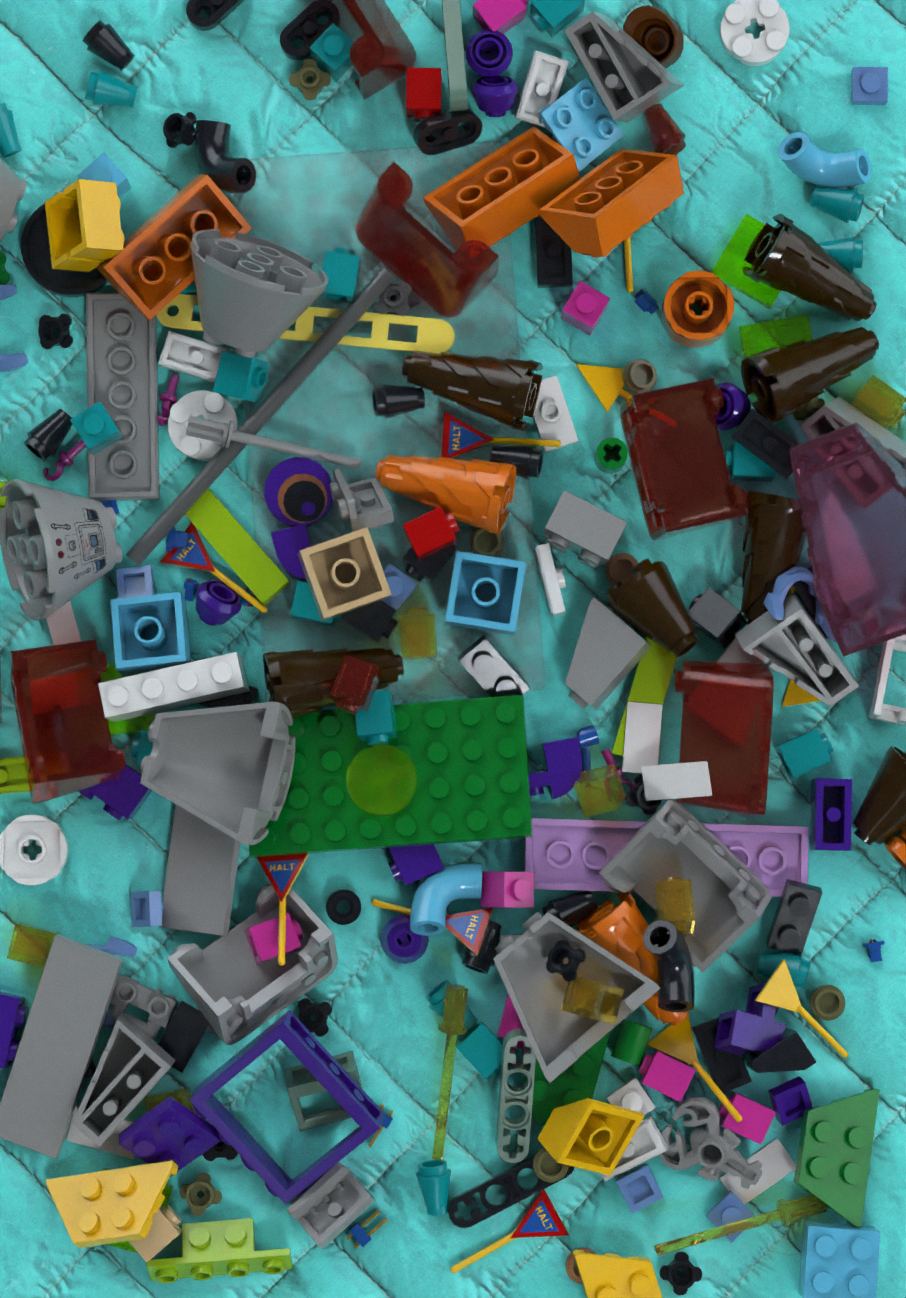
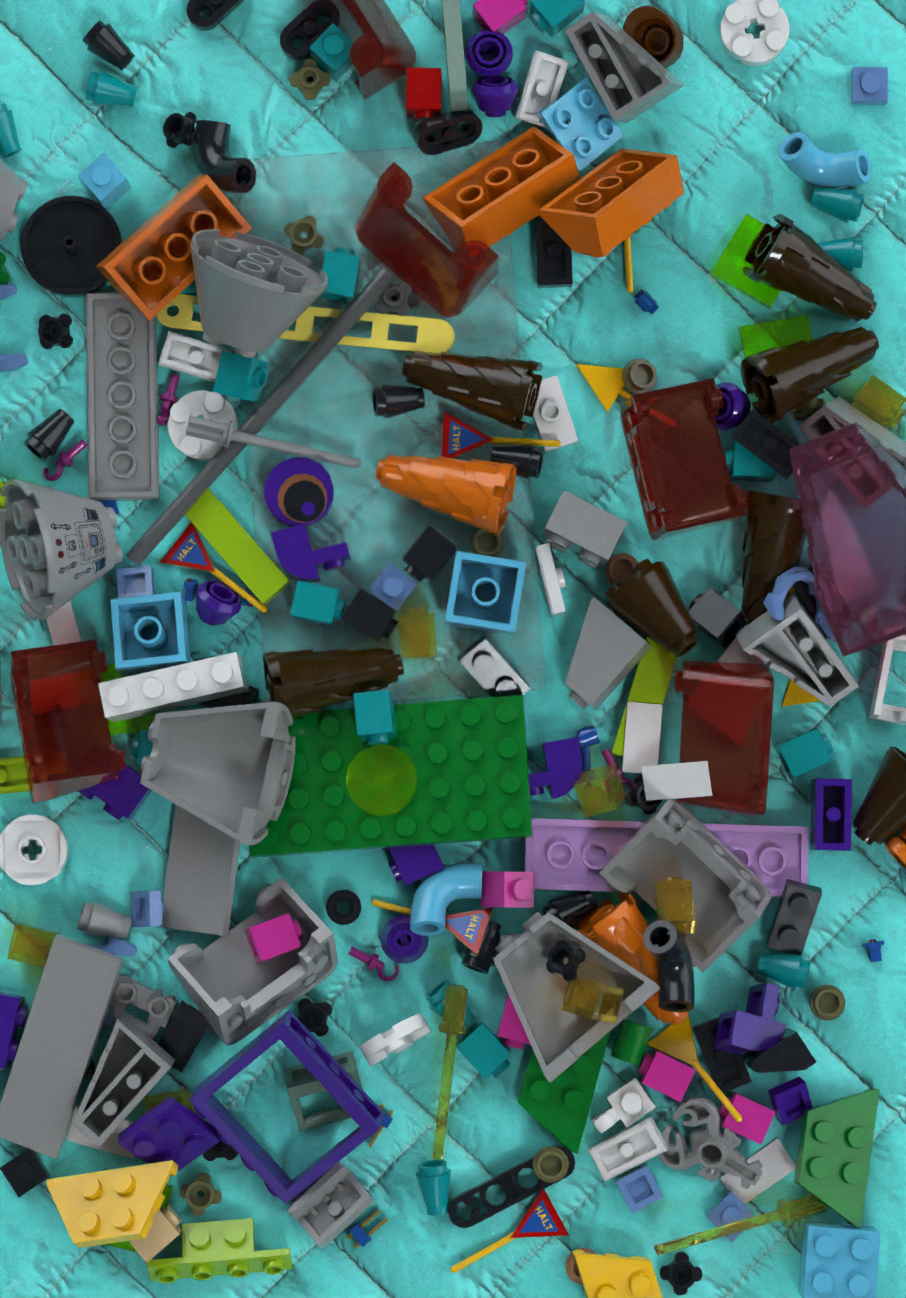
yellow piece [45,179,125,272] -> none
teal brick [70,401,123,455] -> none
blue piece [166,527,190,553] -> none
piece [257,853,309,966] -> none
tan brick [297,527,392,621] -> none
light grey bracket [329,469,394,532] -> none
clear red brick [330,655,382,714] -> none
red brick [402,506,460,561] -> none
sand green beam [496,1028,536,1163] -> none
yellow slope [537,1098,644,1176] -> none
dark pink brick [561,281,610,335] -> none
green piece [595,437,628,474] -> none
clear red cone [644,104,686,155] -> none
orange brick [661,271,734,348] -> none
yellow piece [754,959,848,1058] -> none
none -> black plate [0,1149,50,1198]
none -> light grey cone [77,901,132,938]
none -> olive plate [284,216,324,255]
none -> magenta hand [348,947,399,981]
none -> white plate [360,1013,432,1066]

